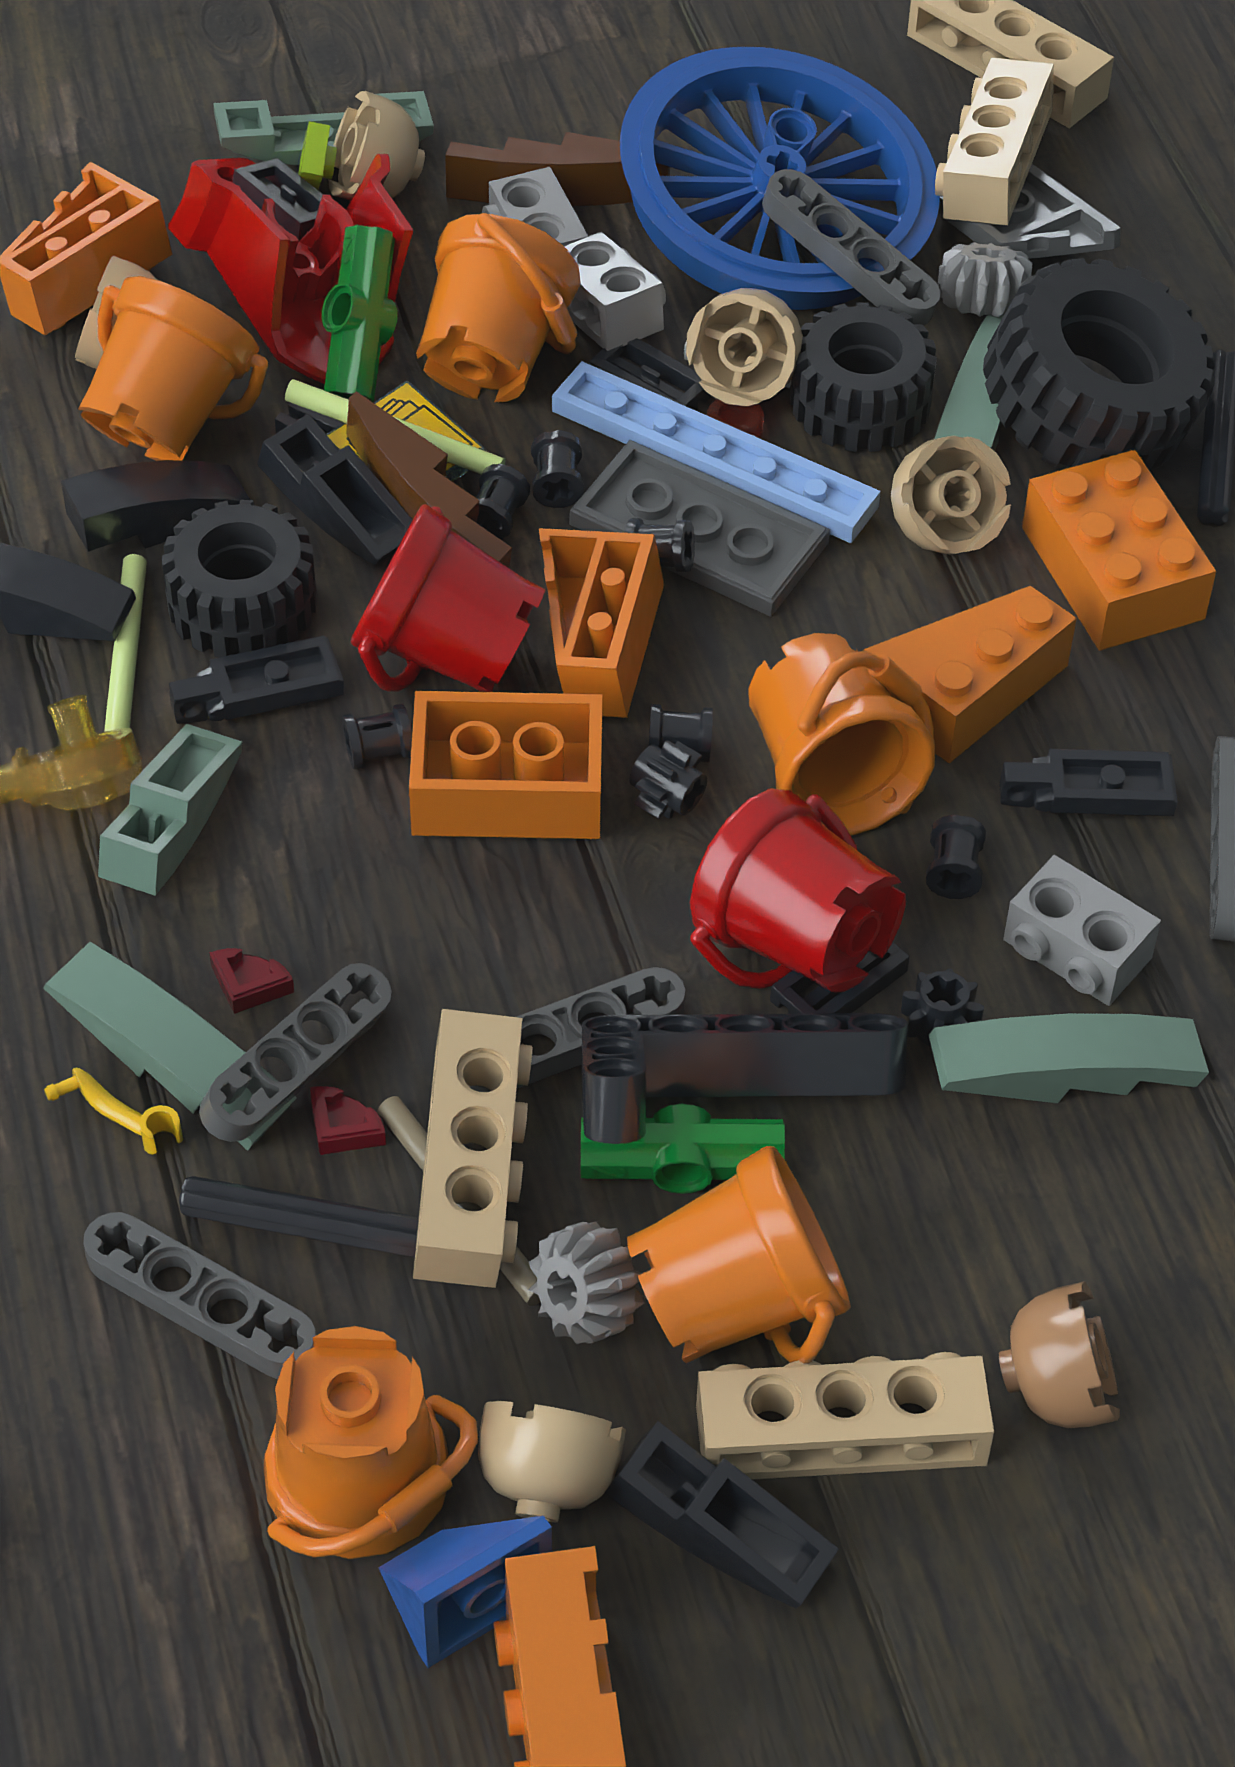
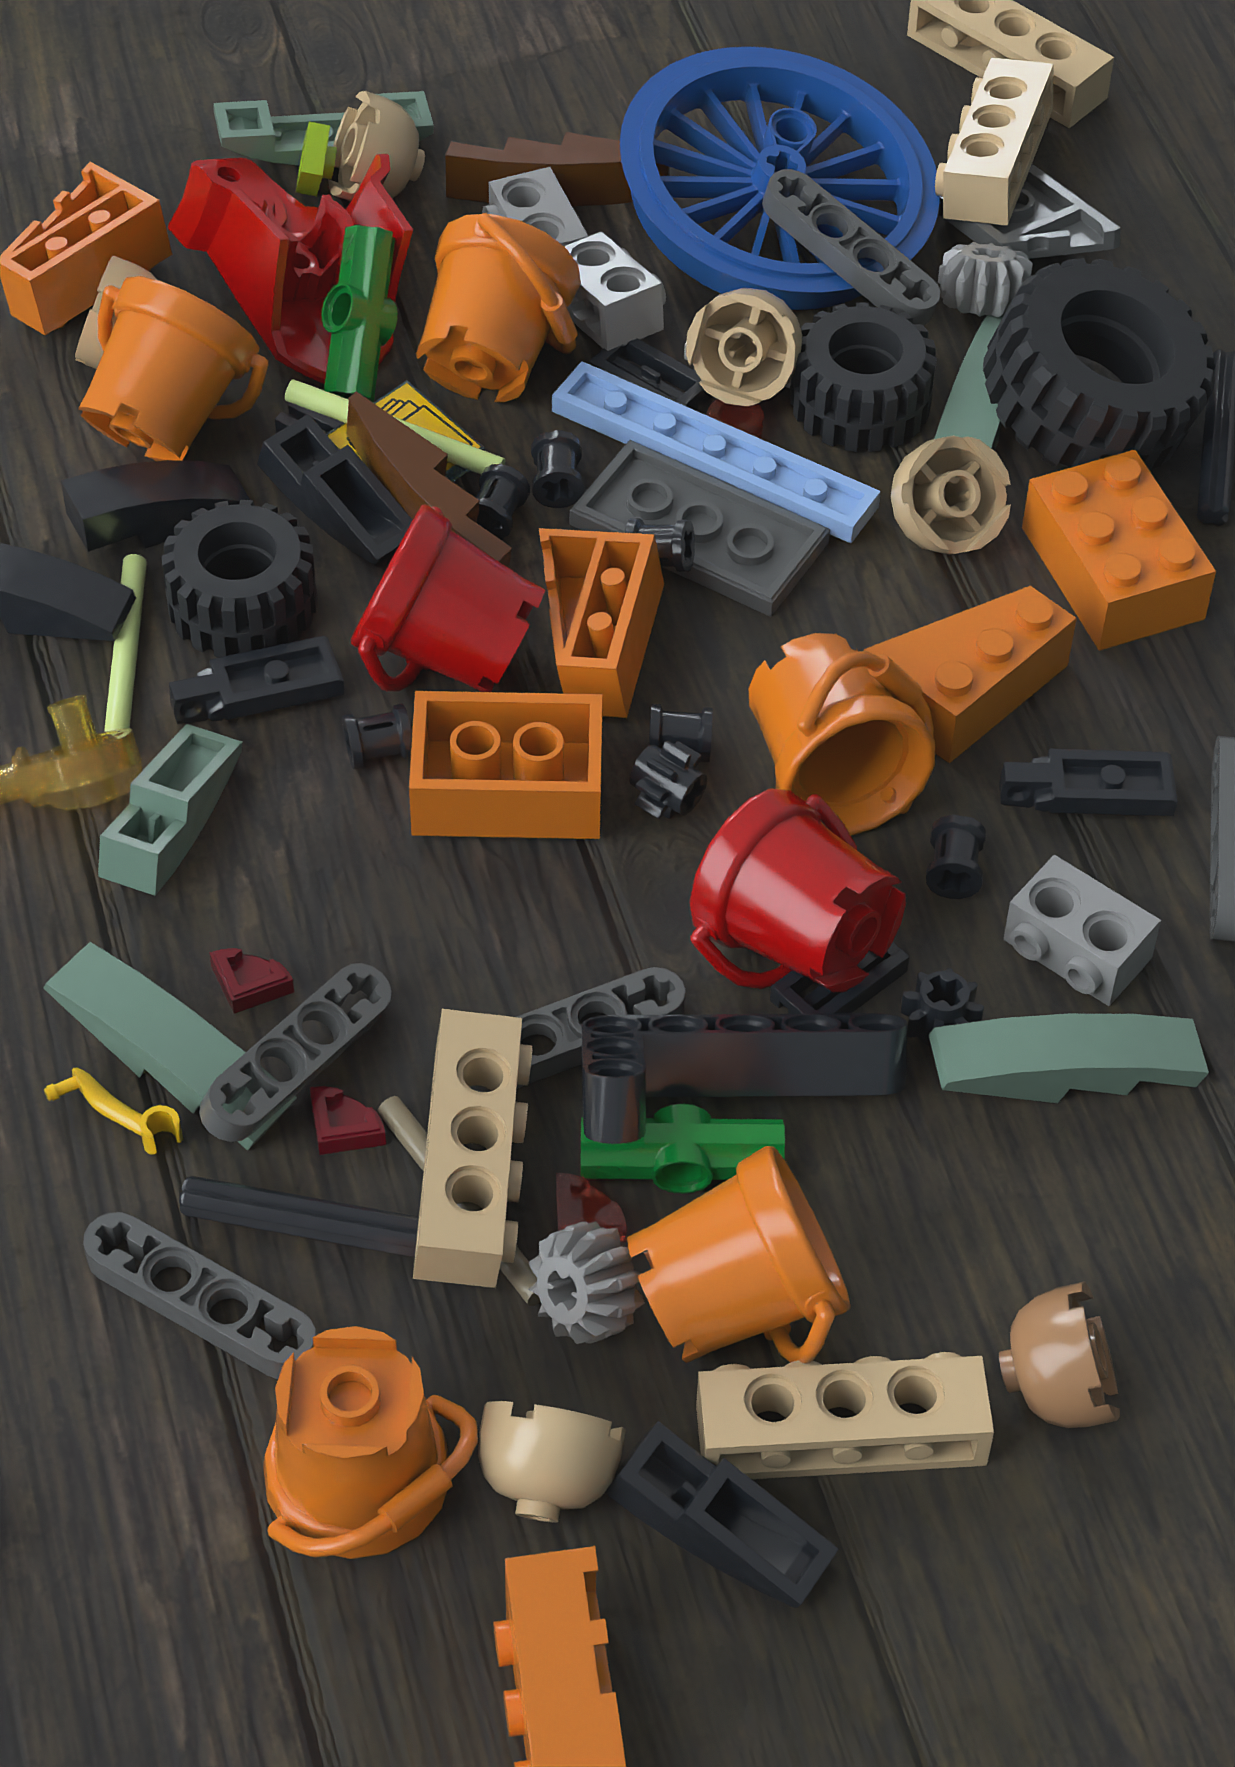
black tile [233,158,323,242] -> none
blue slope [378,1515,552,1668] -> none
none -> clear red tile [556,1173,626,1242]

